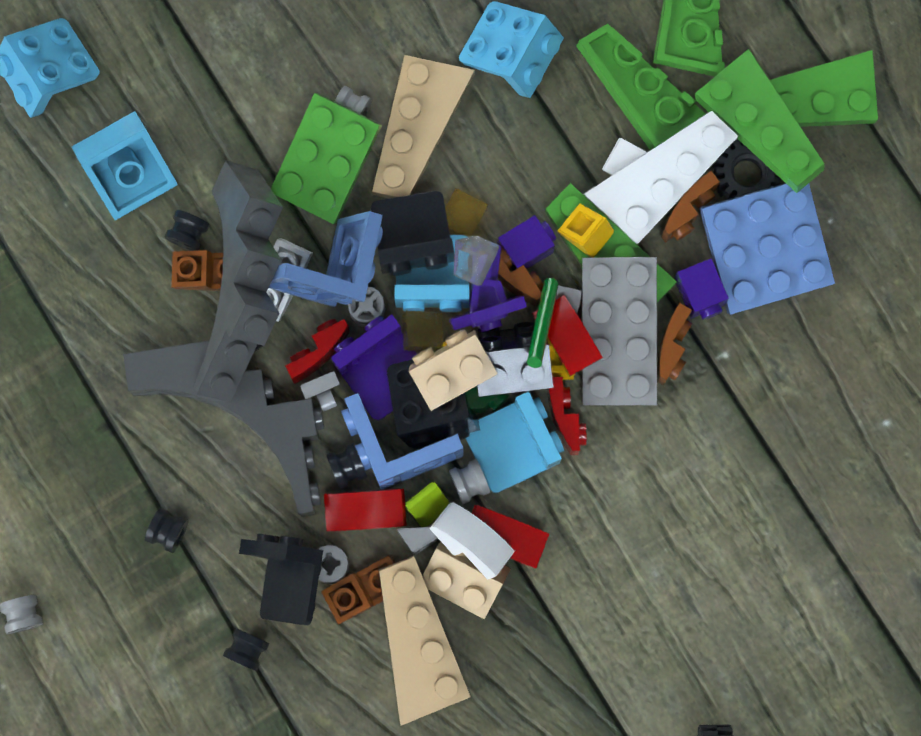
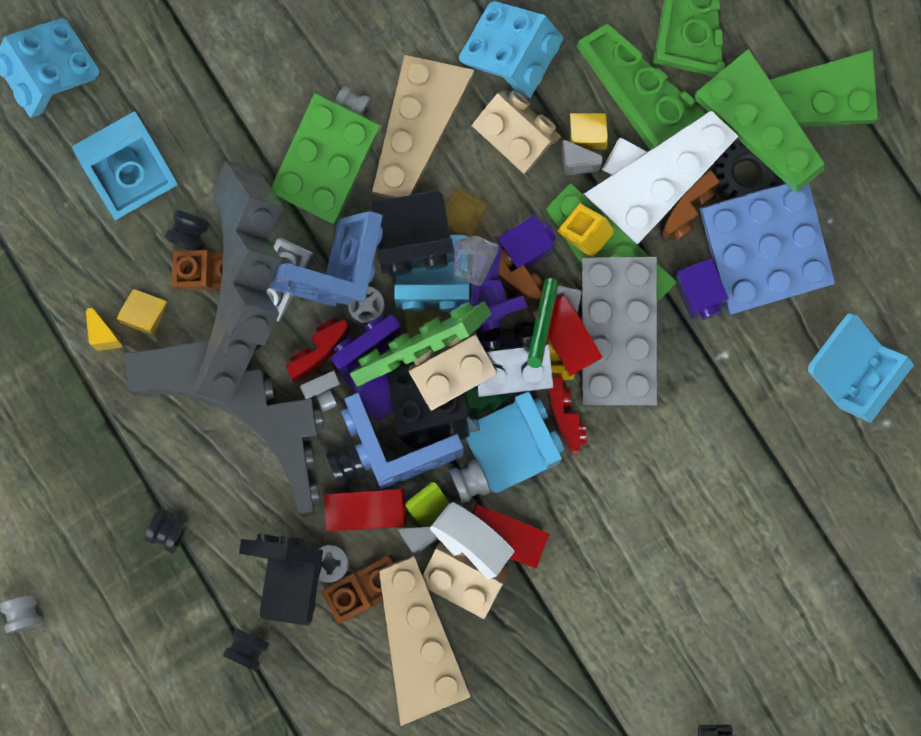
dark orange slope [657,302,693,385] -> none
none -> yellow slope [86,308,123,351]
none -> yellow slope [117,289,168,336]
none -> bright green wing [350,301,492,386]
none -> tan bracket [471,89,561,174]
none -> light grey slope [561,140,602,176]
none -> yellow slope [570,113,608,150]
none -> medium azure bracket [808,313,914,423]

